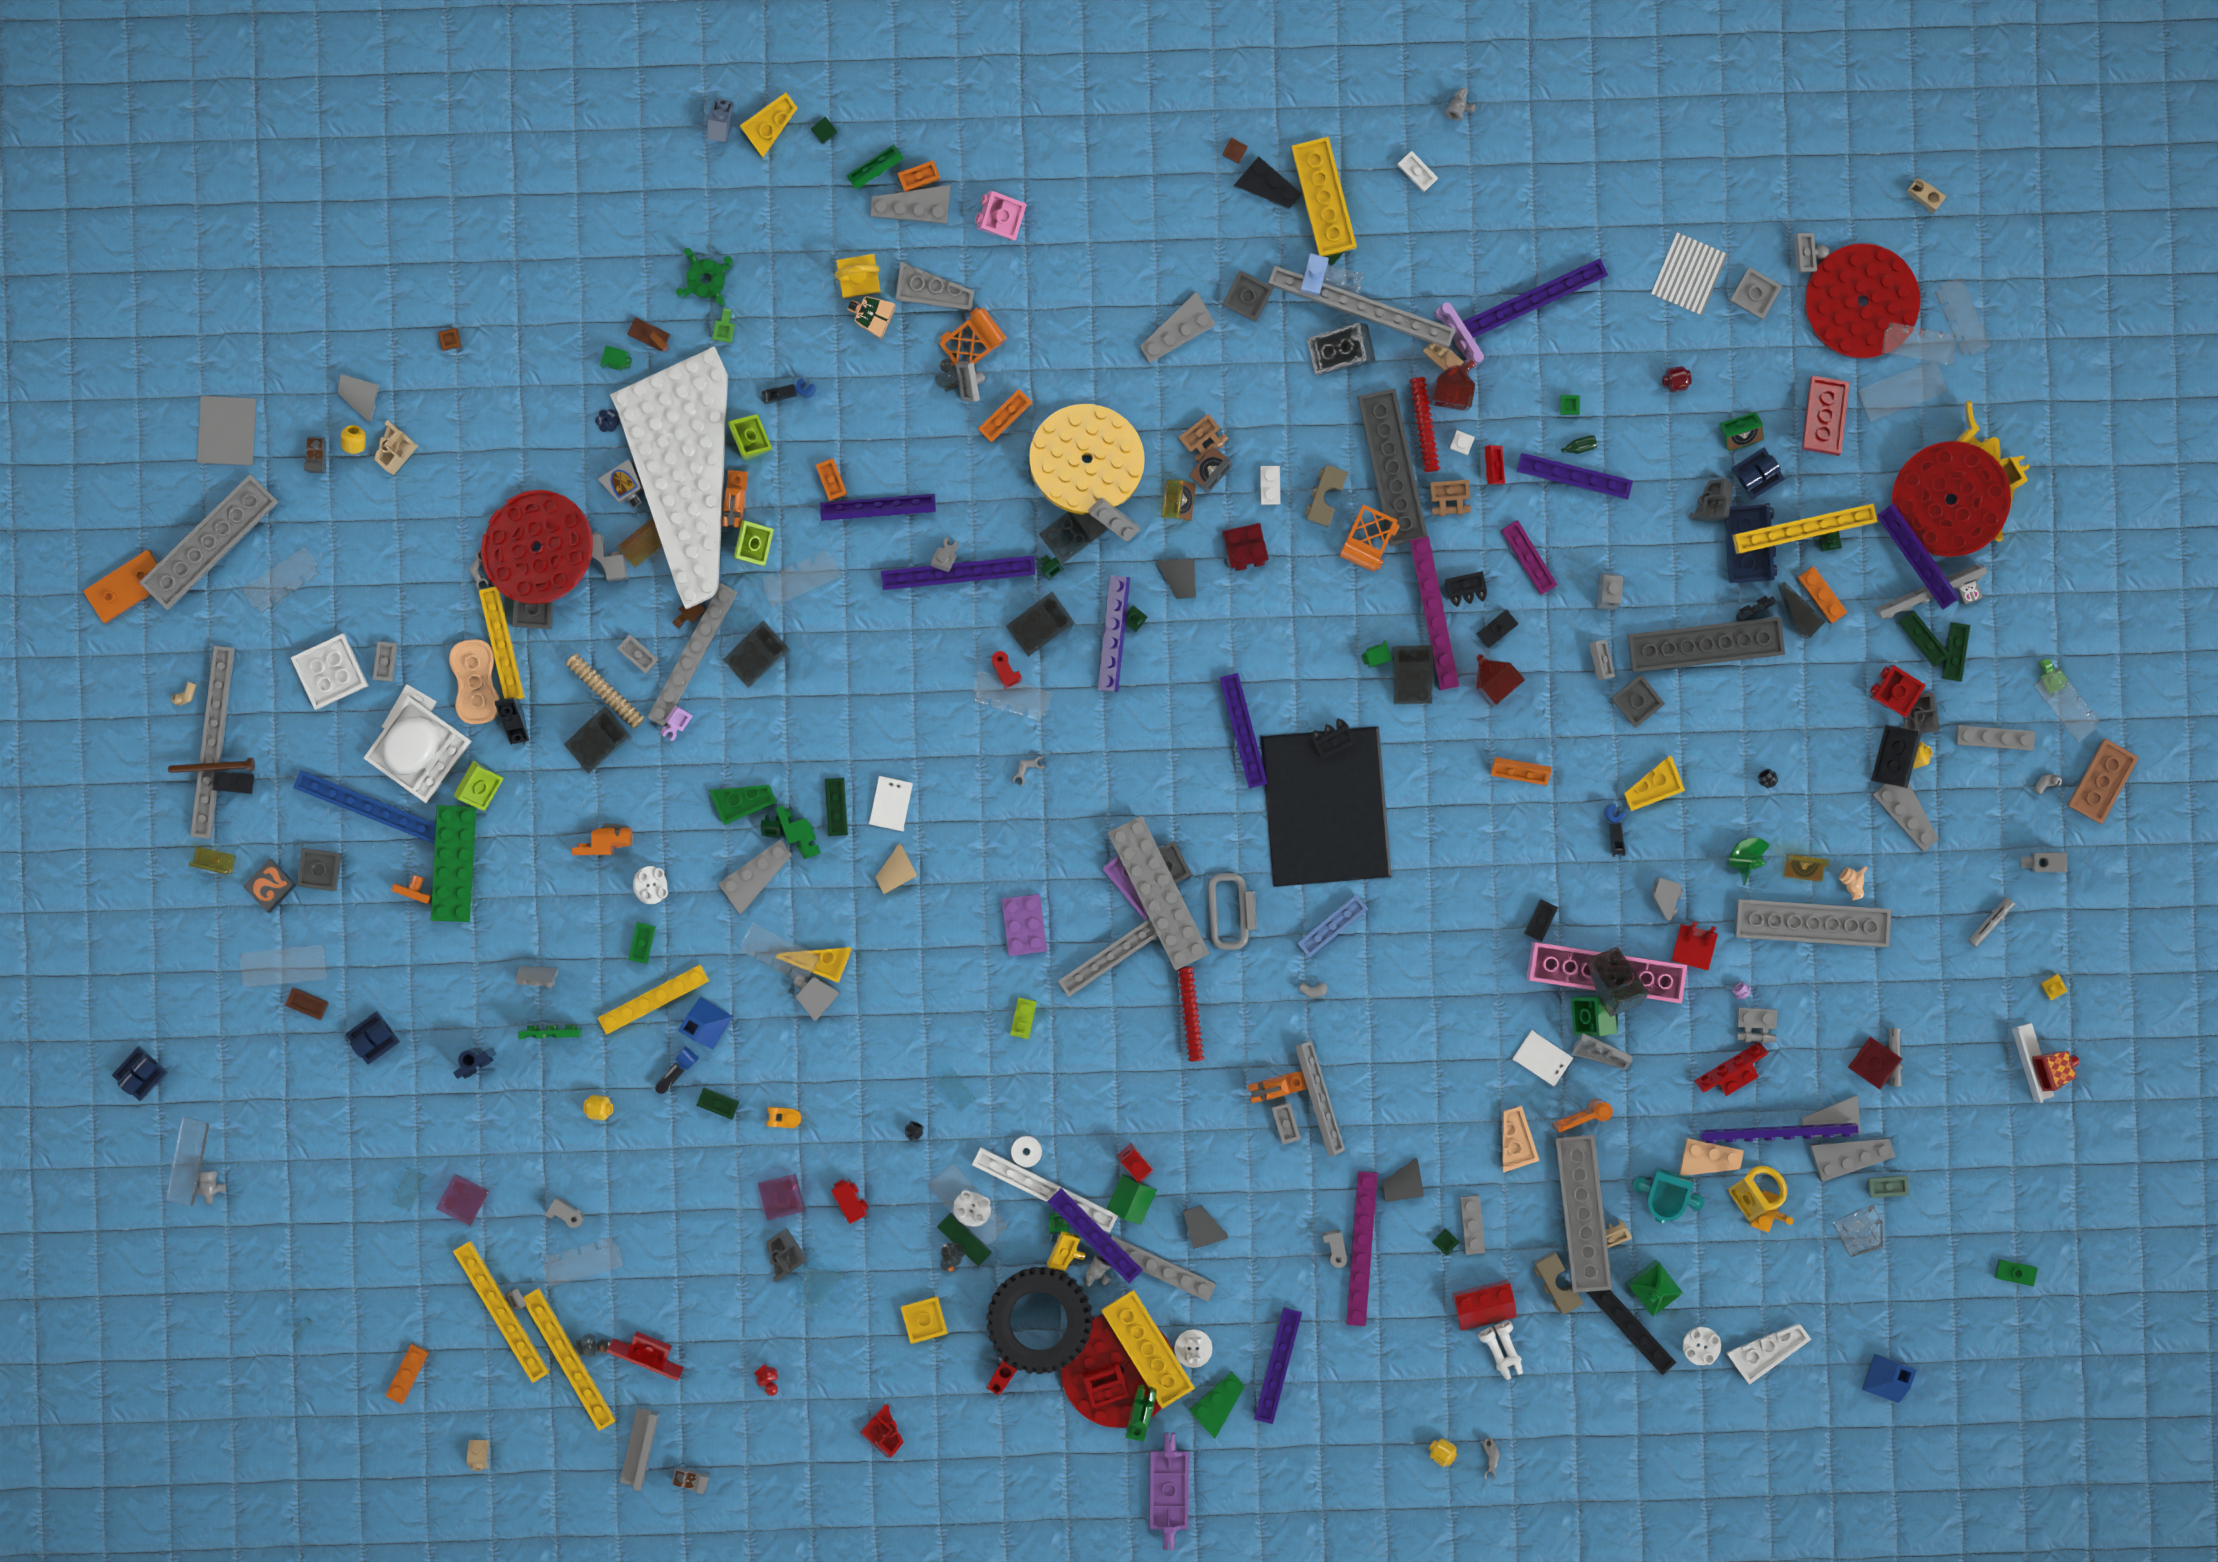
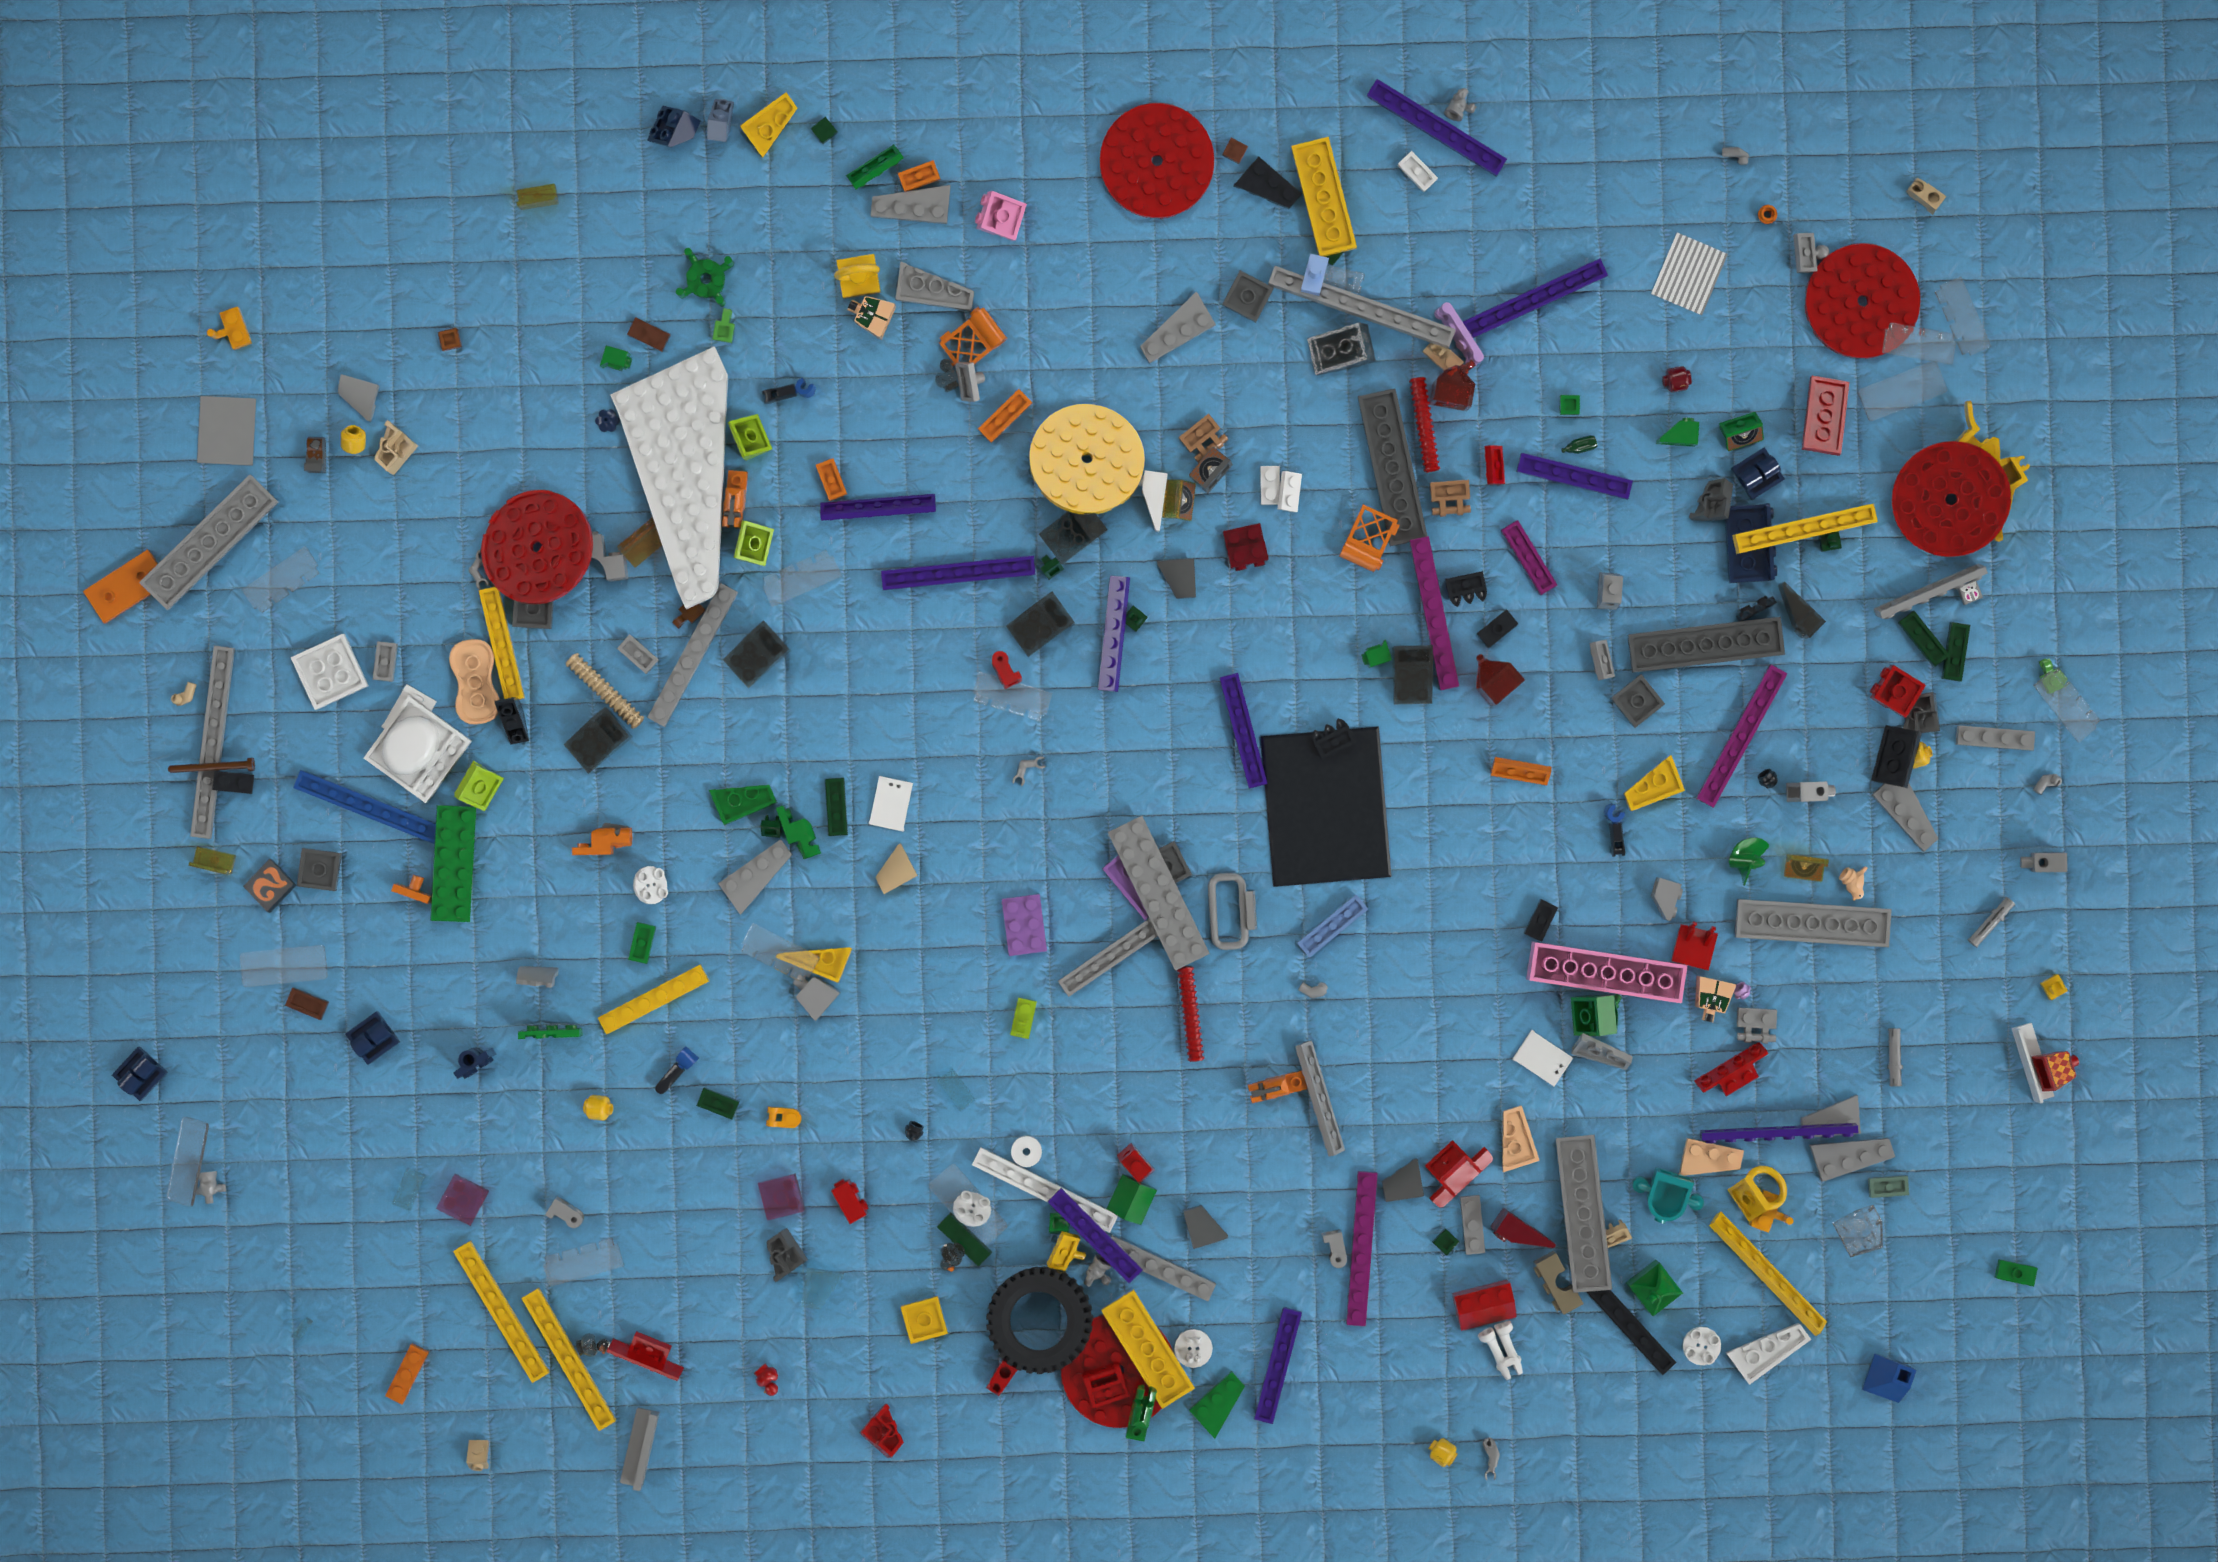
light grey tile [506,1288,526,1310] -> none
torso [598,459,644,509] -> none
dark orange tile [649,332,670,353] -> none
lavender plate [660,705,693,741] -> none
leg [671,1467,710,1494] -> none
blue slope [678,996,733,1049] -> none
light grey plate [931,537,959,572] -> none
light grey plate [1088,497,1141,542] -> none
medium lavender plate [1150,1432,1189,1550] -> none
light grey plate [1271,1102,1301,1144] -> none
dark tan arch [1304,464,1348,528] -> none
white plate [1449,430,1475,456] -> none
orange piece [1552,1098,1613,1133] -> none
clear smoke slope [1586,947,1649,1017] -> none
light grey plate [1729,267,1782,320] -> none
orange plate [1797,566,1848,624] -> none
dark red tile [1848,1037,1903,1090] -> none
dark purple plate [1877,504,1960,610] -> none
nougat plate [2067,739,2139,824] -> none
none -> light orange plate [207,307,252,350]
none -> clear yellow panel [516,184,559,210]
none -> dark blue slope [647,106,701,147]
none -> red plate [1100,103,1214,219]
none -> white slope [1139,470,1167,532]
none -> white plate [1277,471,1302,512]
none -> dark purple plate [1366,79,1507,177]
none -> red plate [1425,1140,1493,1207]
none -> dark red slope [1490,1208,1556,1248]
none -> green slope [1656,418,1699,447]
none -> light nougat torso [1695,976,1736,1022]
none -> magenta plate [1696,664,1787,808]
none -> yellow plate [1709,1212,1827,1336]
none -> light grey arm [1722,147,1749,165]
none -> orange plate [1758,205,1777,224]
none -> light grey torso [1786,781,1836,802]

